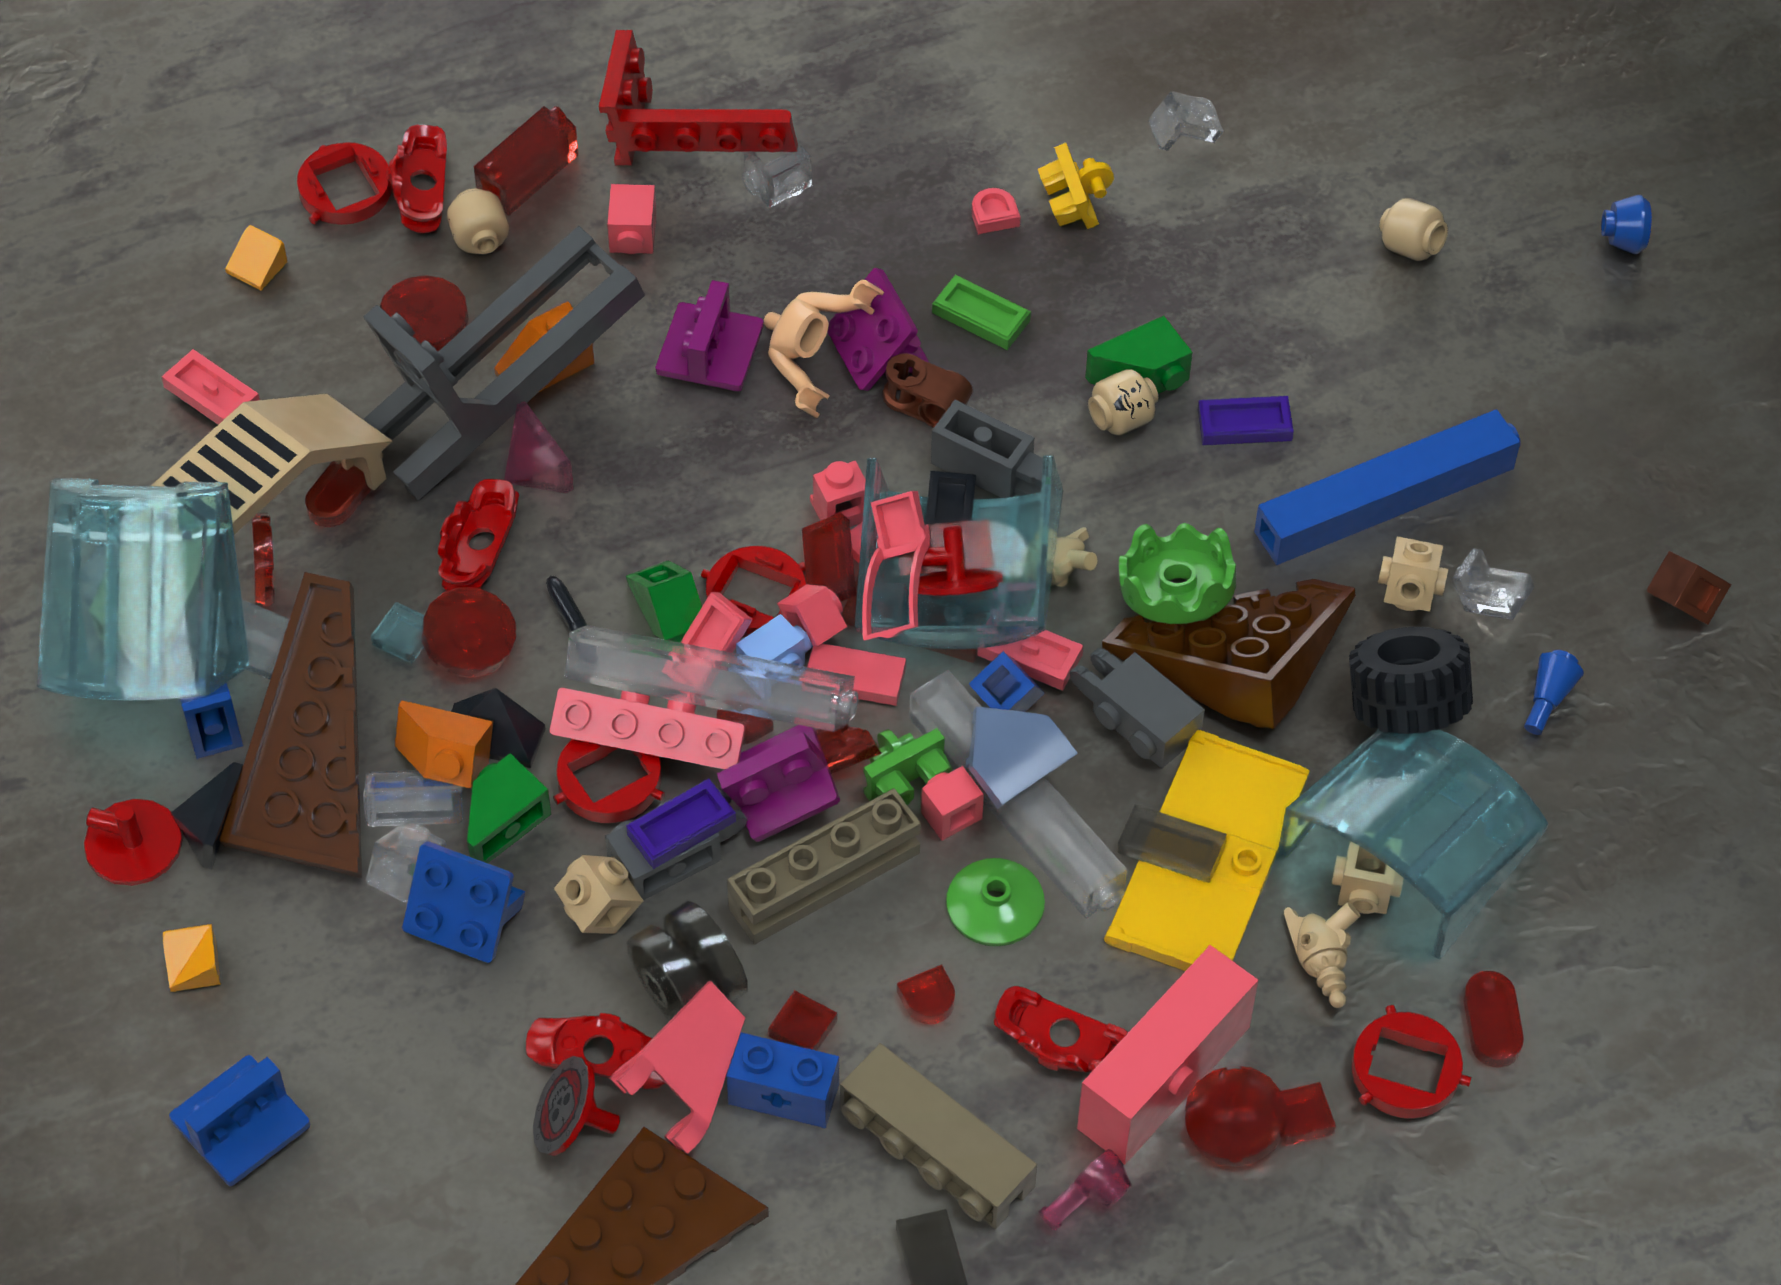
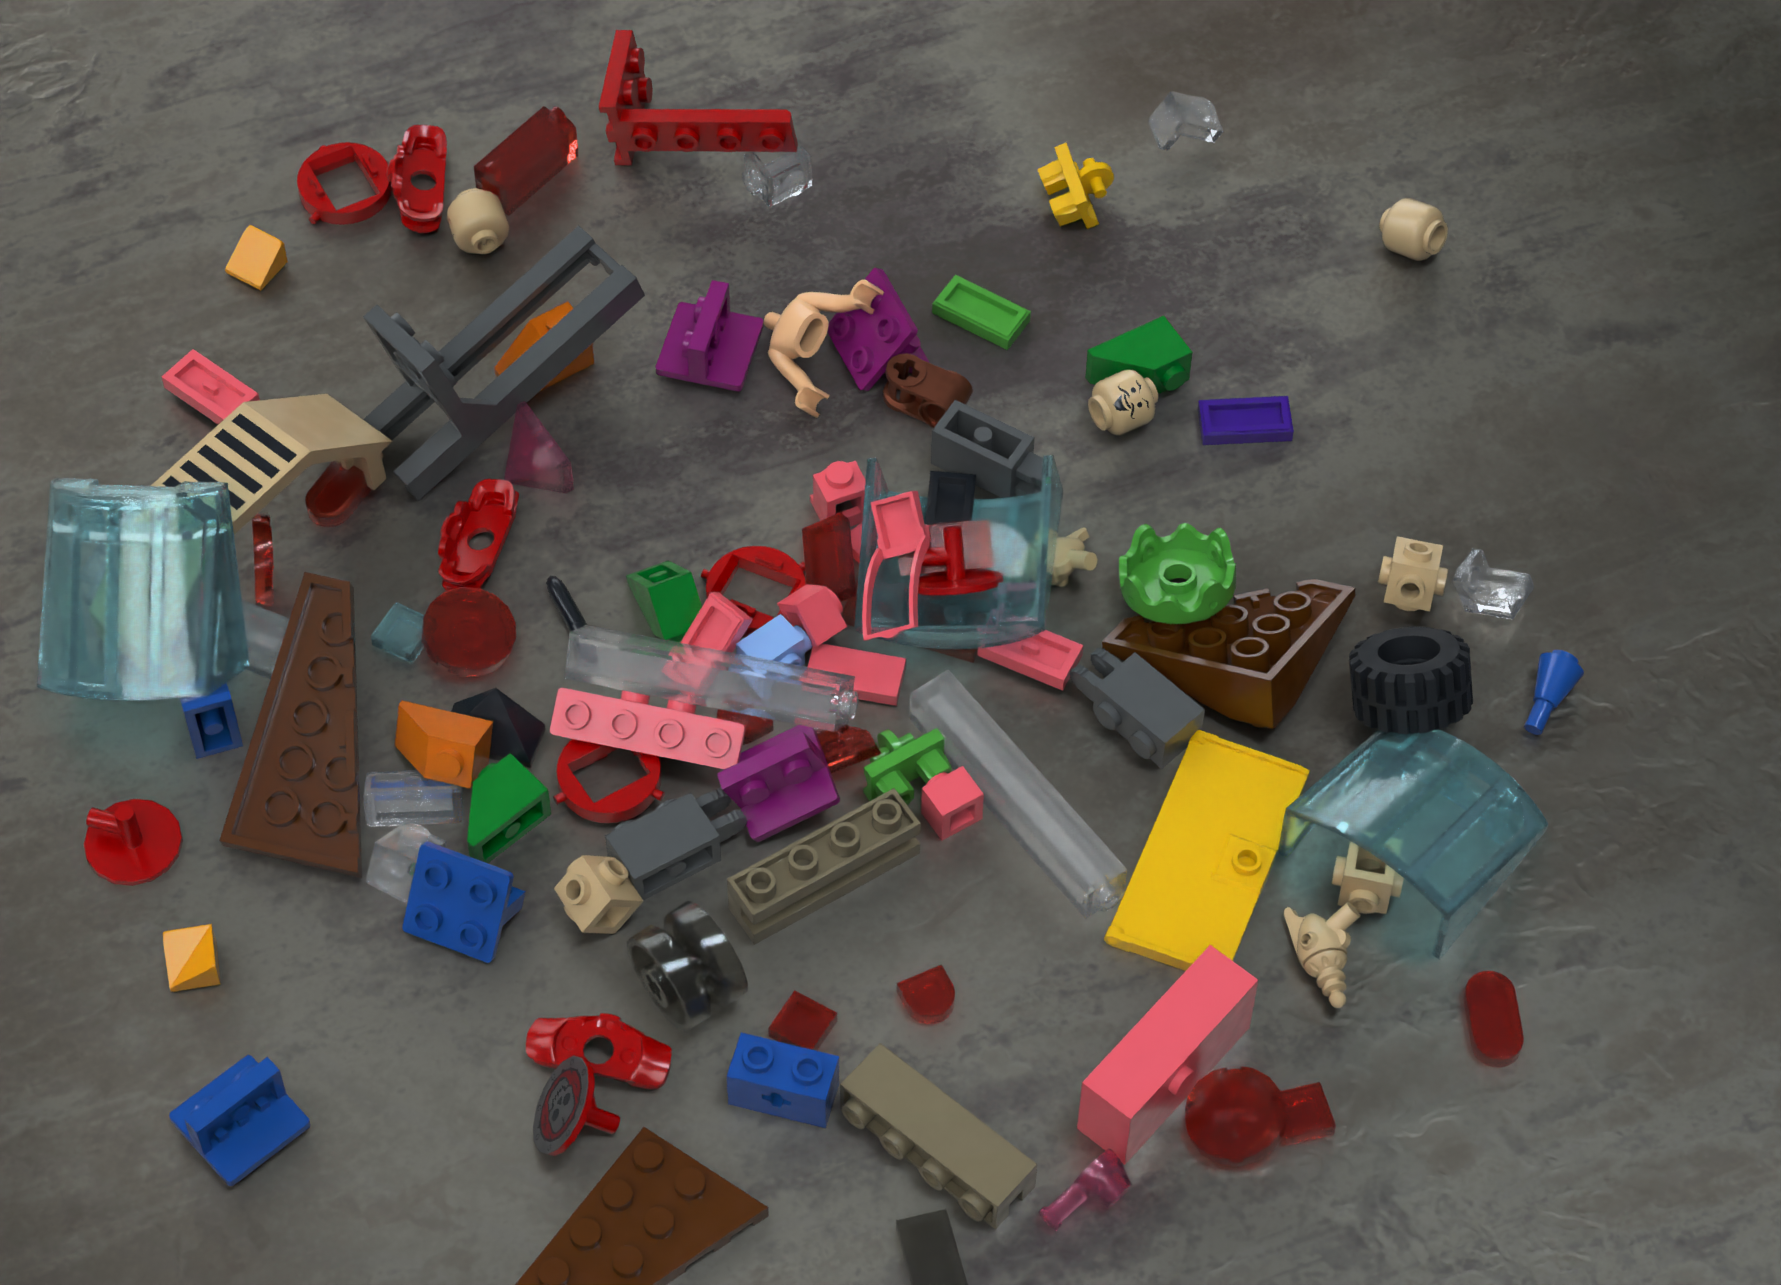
black slope [171,762,243,869] -> none
clear red tile [380,275,469,351] -> none
coral brick [607,184,657,254] -> none
coral flag [609,981,745,1154] -> none
dark purple tile [626,778,736,869] -> none
bright green dish [946,858,1045,946] -> none
sand blue slope [965,707,1078,809] -> none
blue brick [969,651,1045,712] -> none
coral tile [972,188,1020,234] -> none
red piece [994,986,1128,1072] -> none
clear smoke tile [1118,804,1227,883] -> none
blue brick [1254,409,1521,566] -> none
red piece [1352,1005,1472,1118] -> none
blue cone [1601,195,1652,255] -> none
copper panel [1647,551,1732,625] -> none

